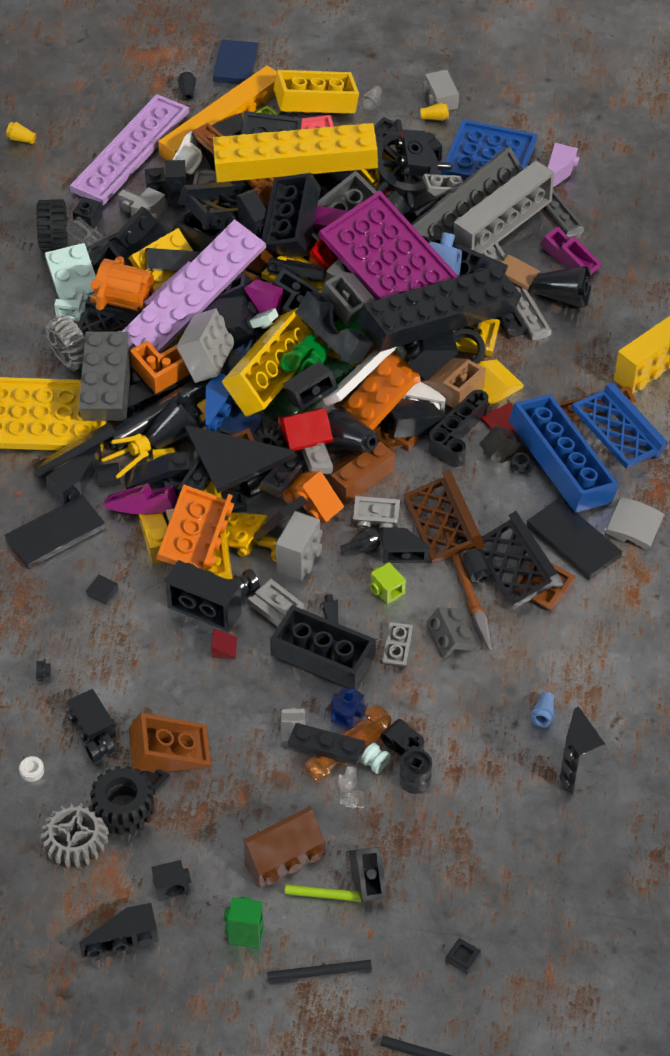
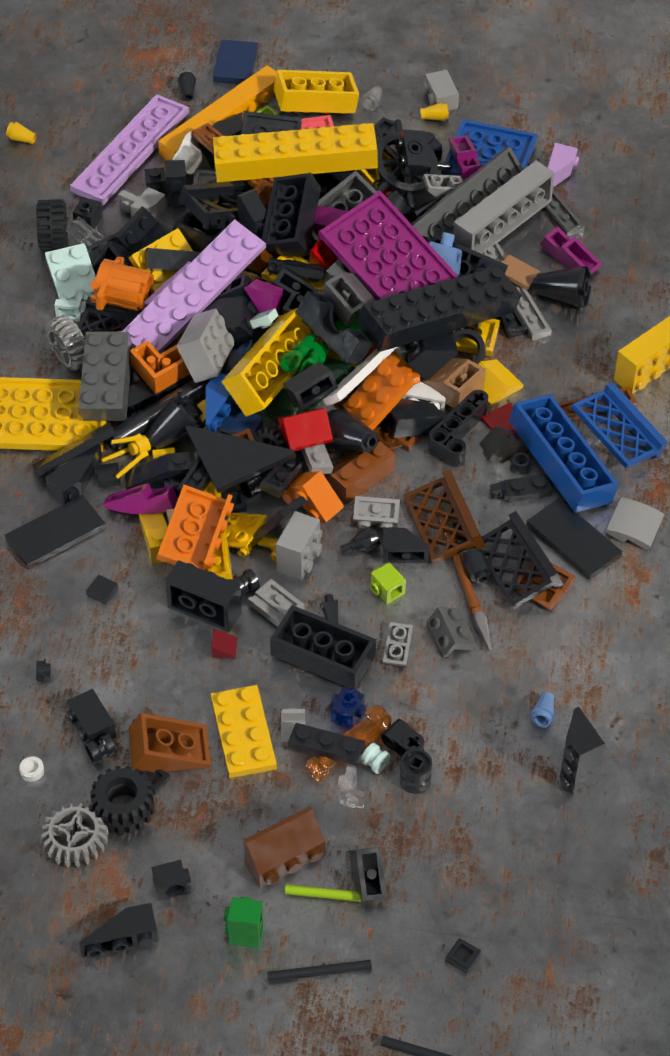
none -> yellow plate [211,685,277,778]
none -> magenta slope [448,135,482,181]
none -> black hinge [489,474,553,503]

